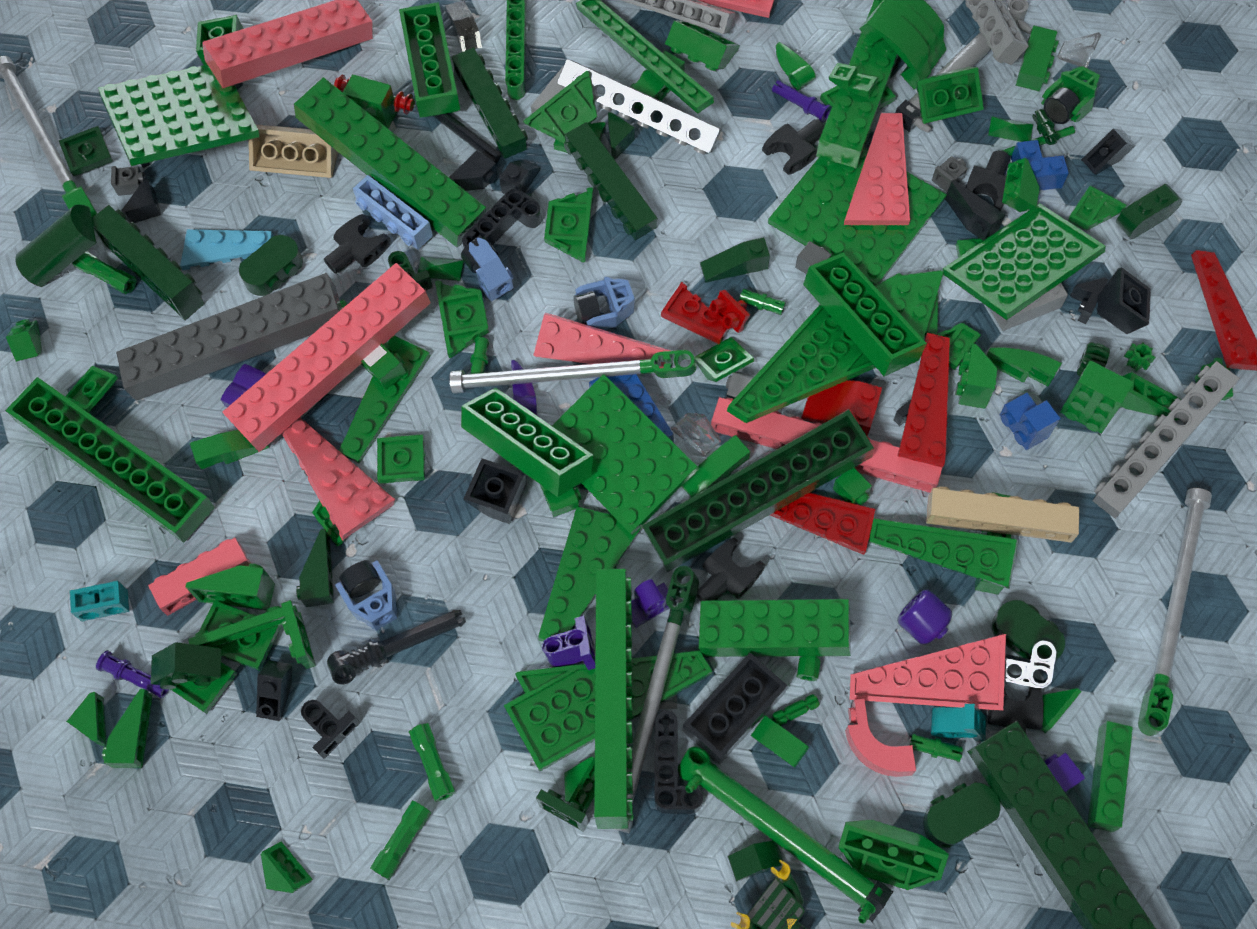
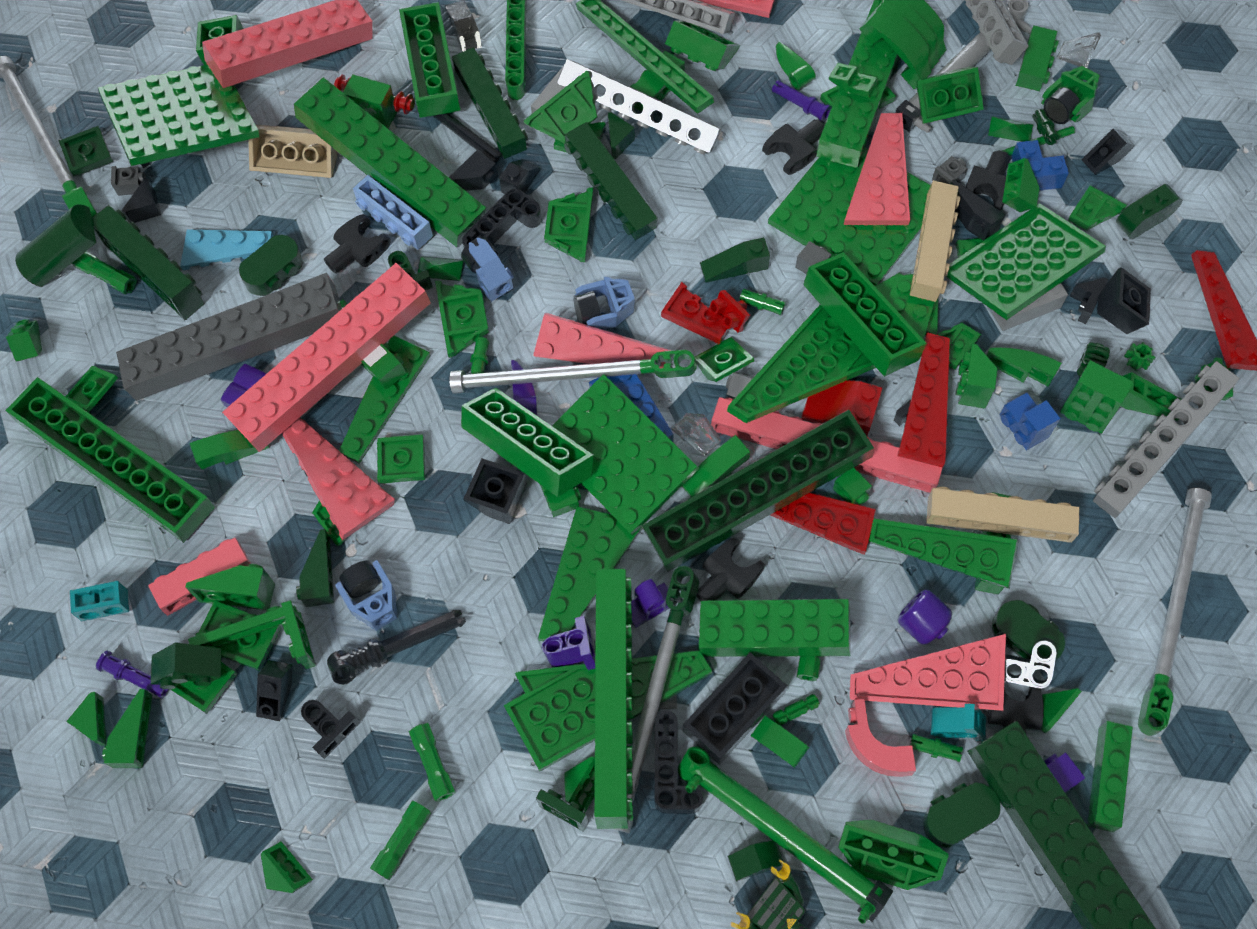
none -> tan brick [910,180,960,302]

